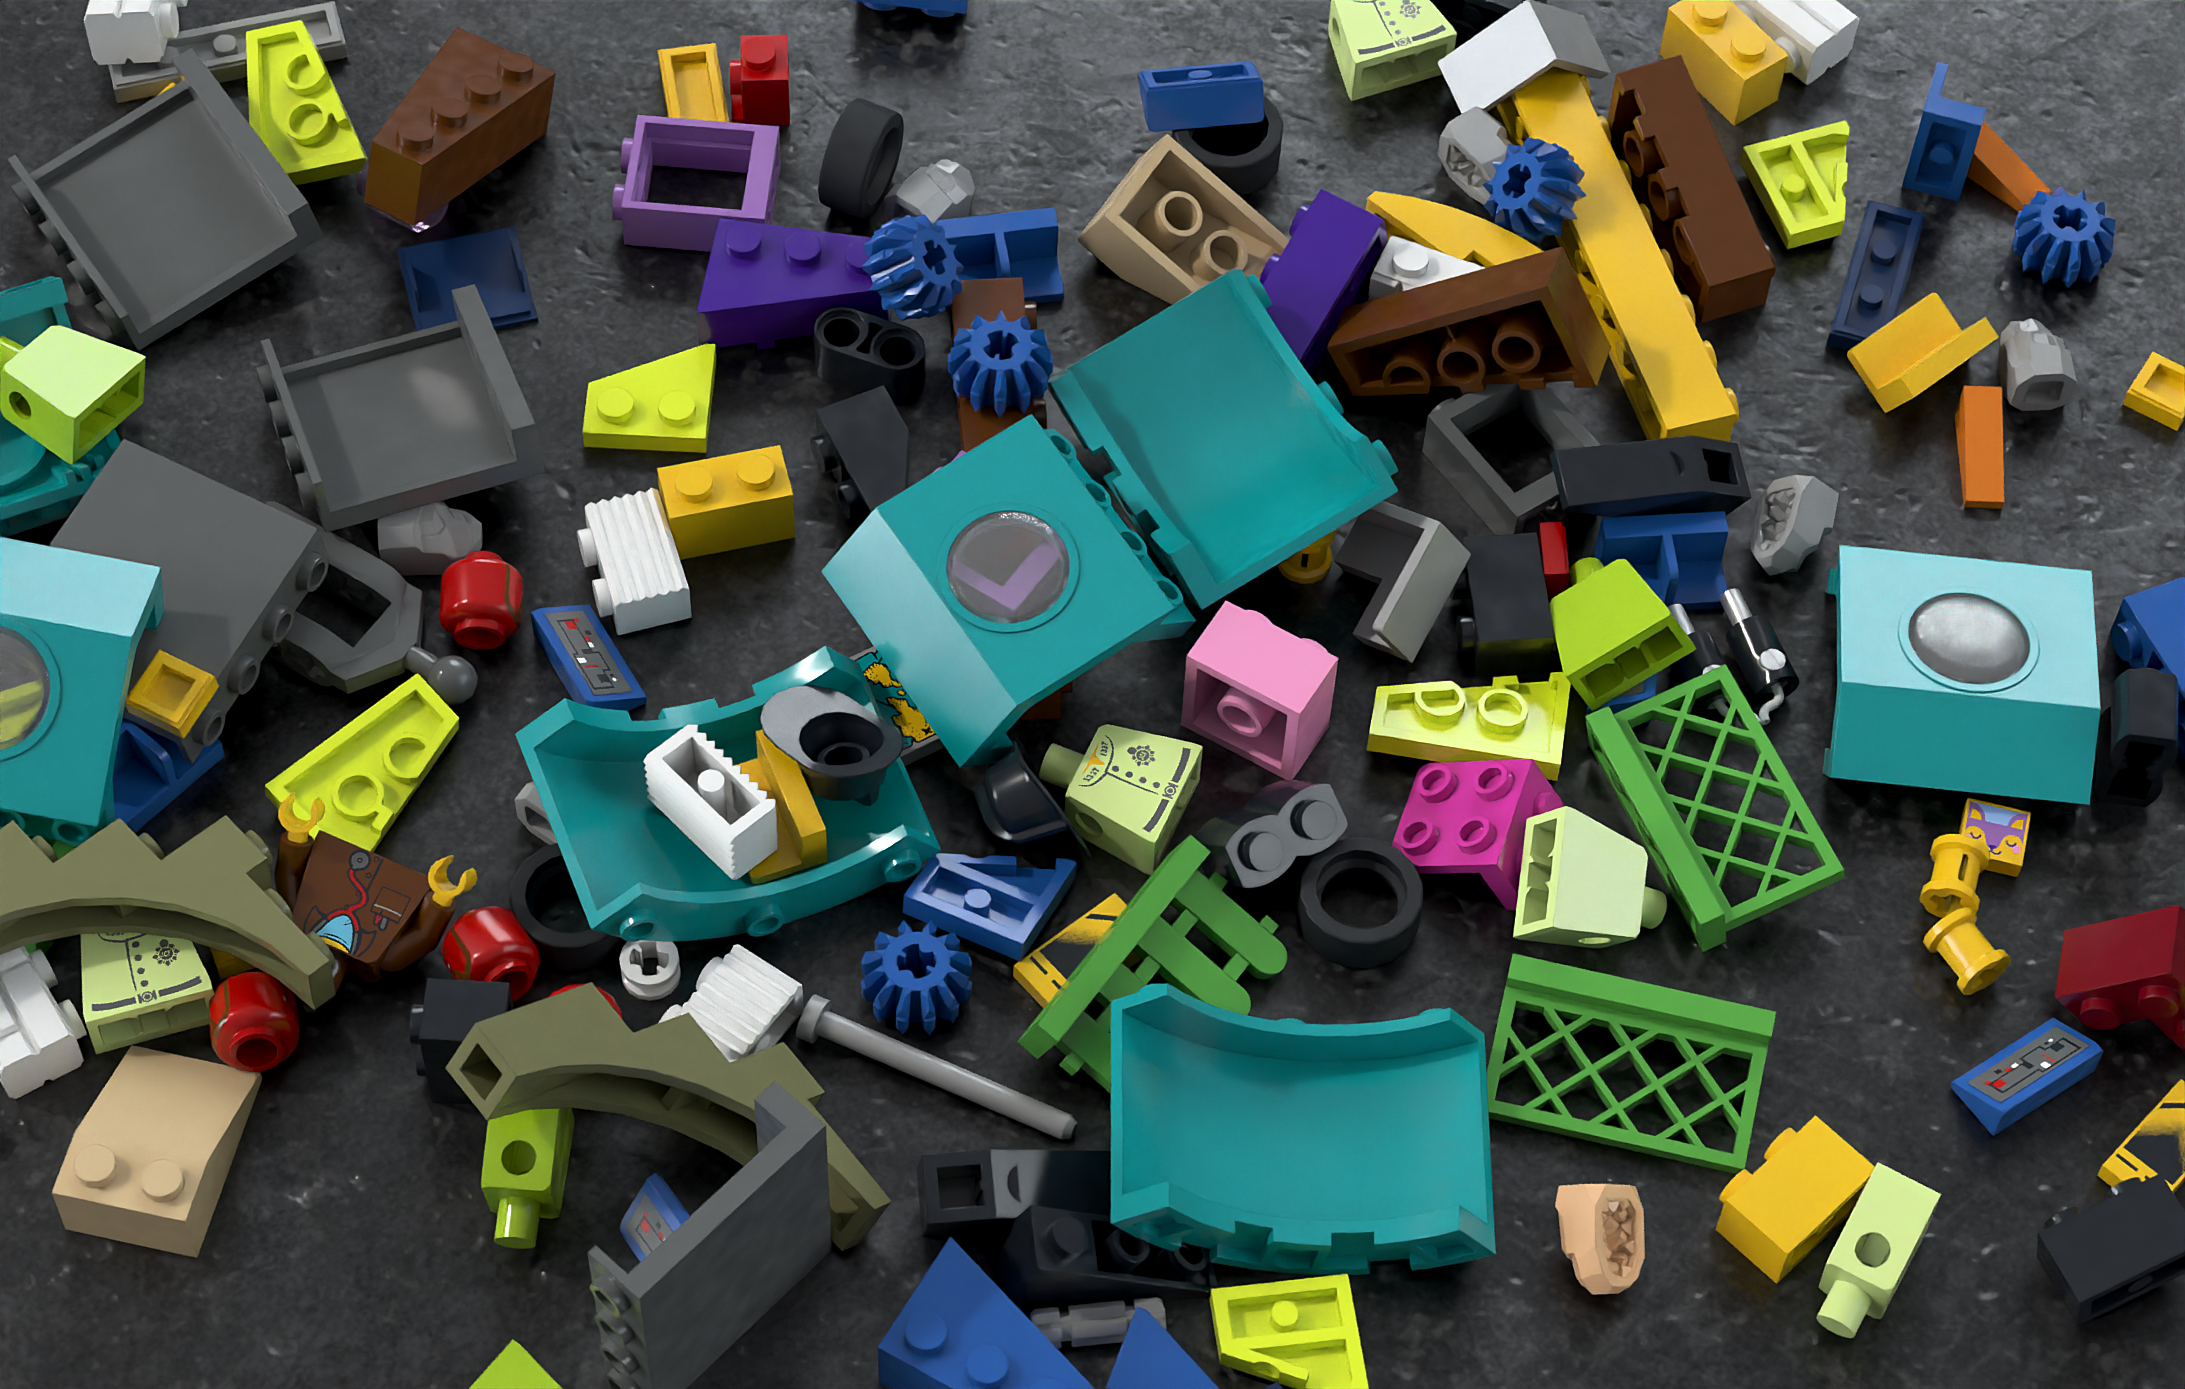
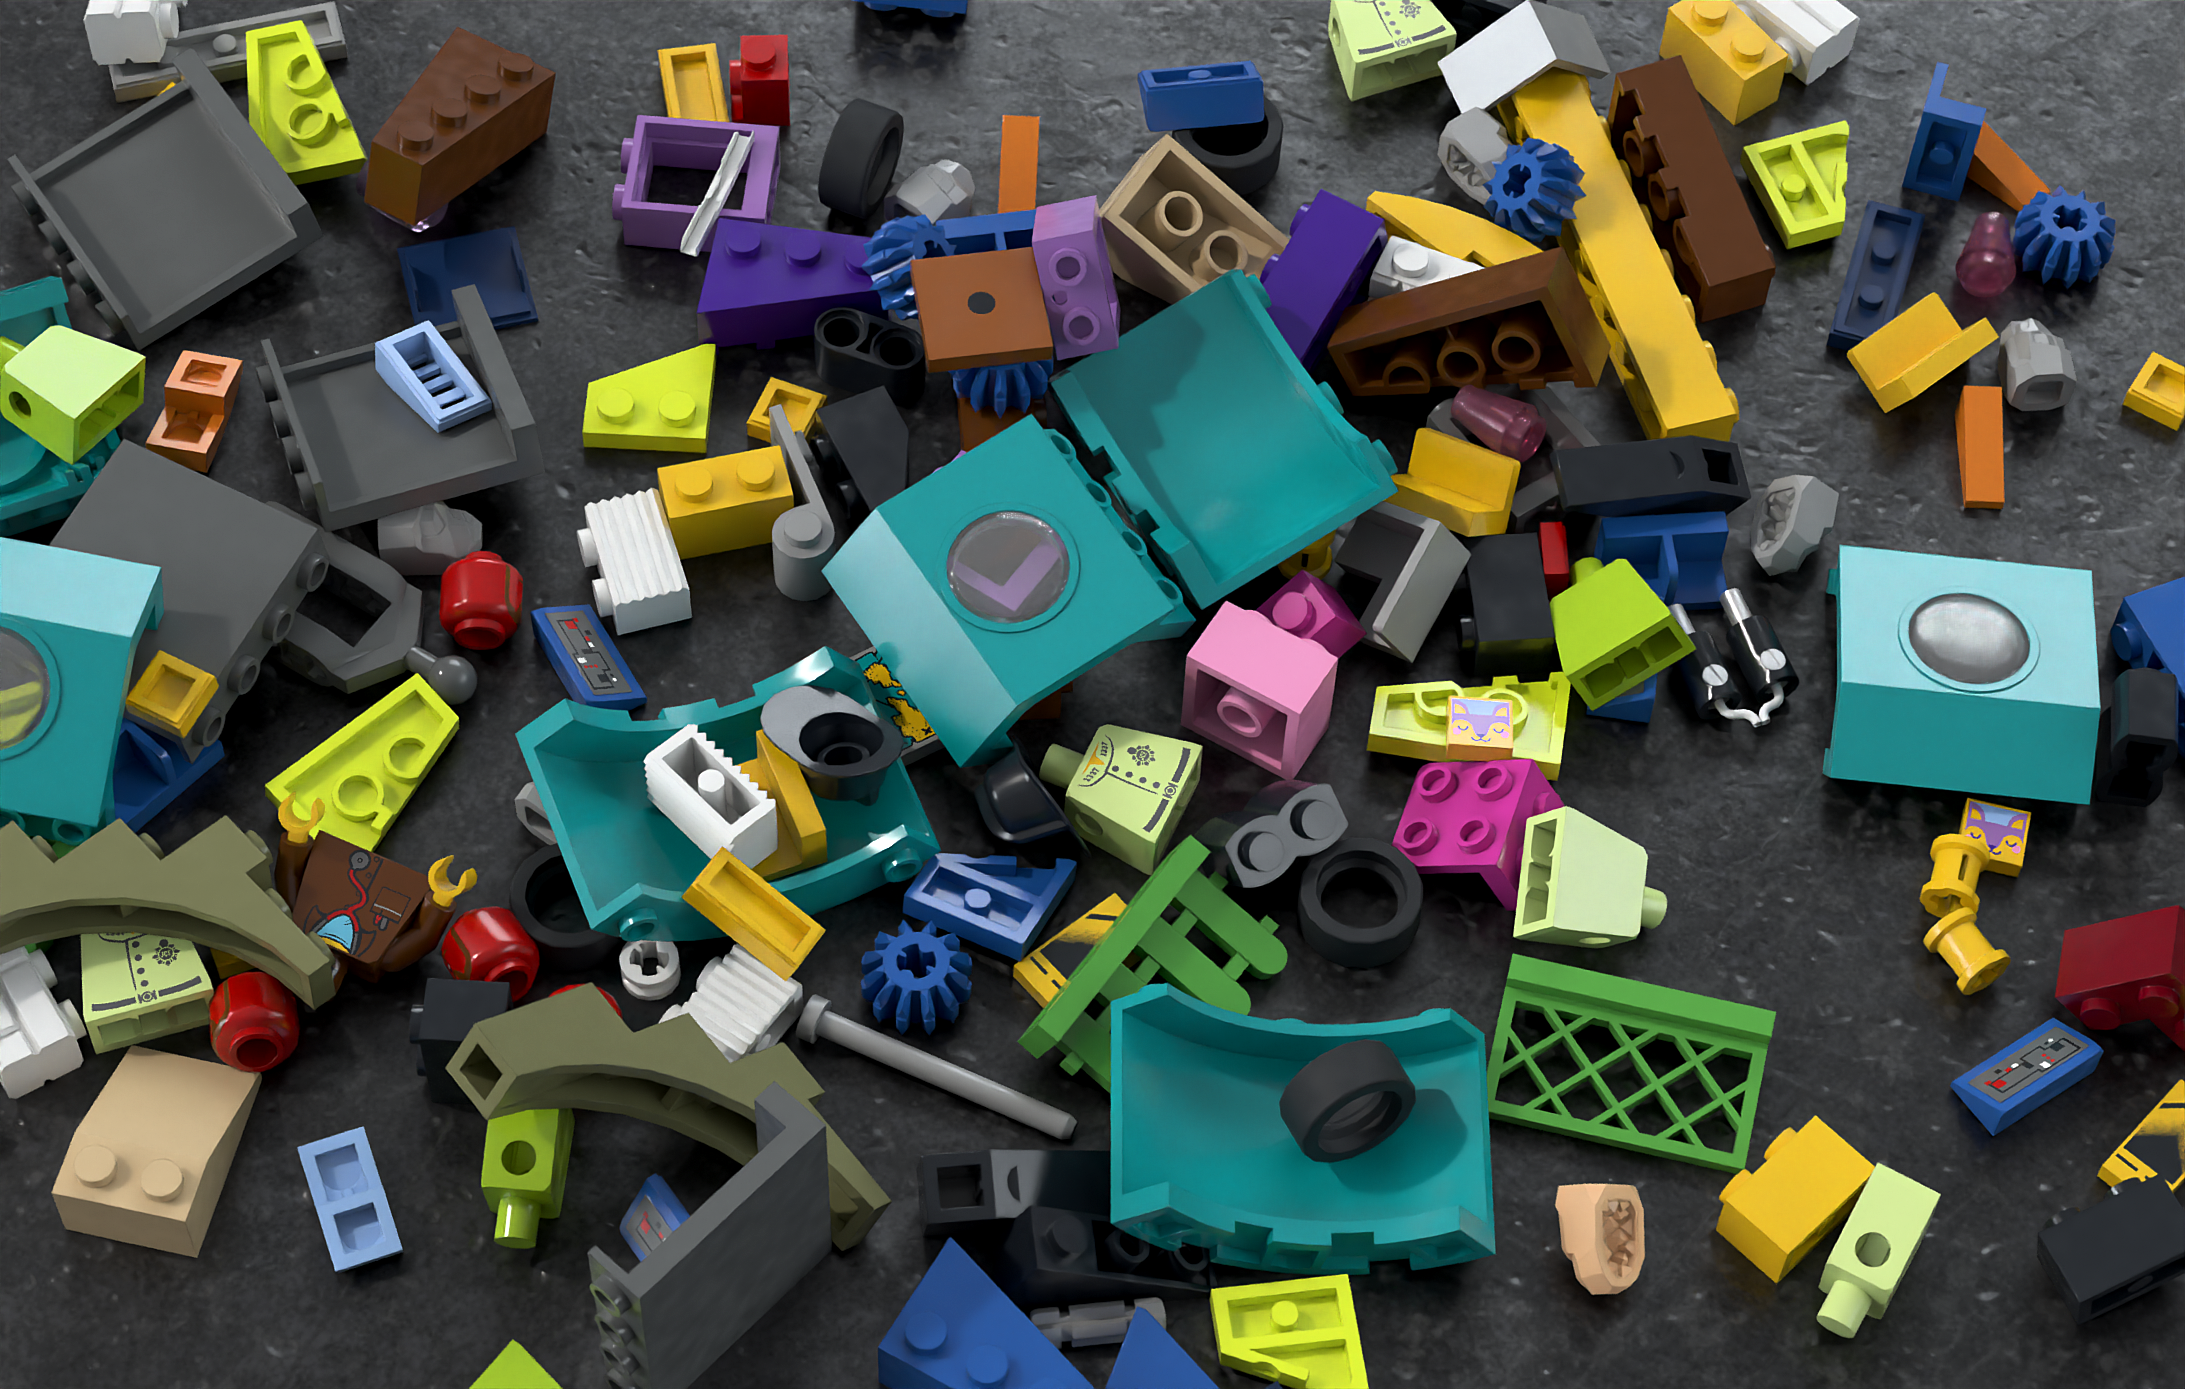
bright green fence [1585,664,1844,952] -> none
none -> orange slope [145,350,243,473]
none -> light blue slope [297,1126,403,1274]
none -> light blue slope [375,320,492,433]
none -> white piece [680,131,755,257]
none -> yellow tile [682,846,826,982]
none -> yellow tile [747,377,828,445]
none -> light grey door [769,404,836,601]
none -> dark orange tile [910,247,1053,373]
none -> orange piece [998,115,1040,214]
none -> medium lavender window [1032,195,1121,360]
none -> dark pink brick [1255,569,1367,658]
none -> black tyre [1279,1039,1416,1163]
none -> yellow panel [1383,428,1521,537]
none -> yellow tile [1446,696,1513,762]
none -> clear pink cone [1451,385,1546,462]
none -> clear pink cone [1955,212,2016,298]

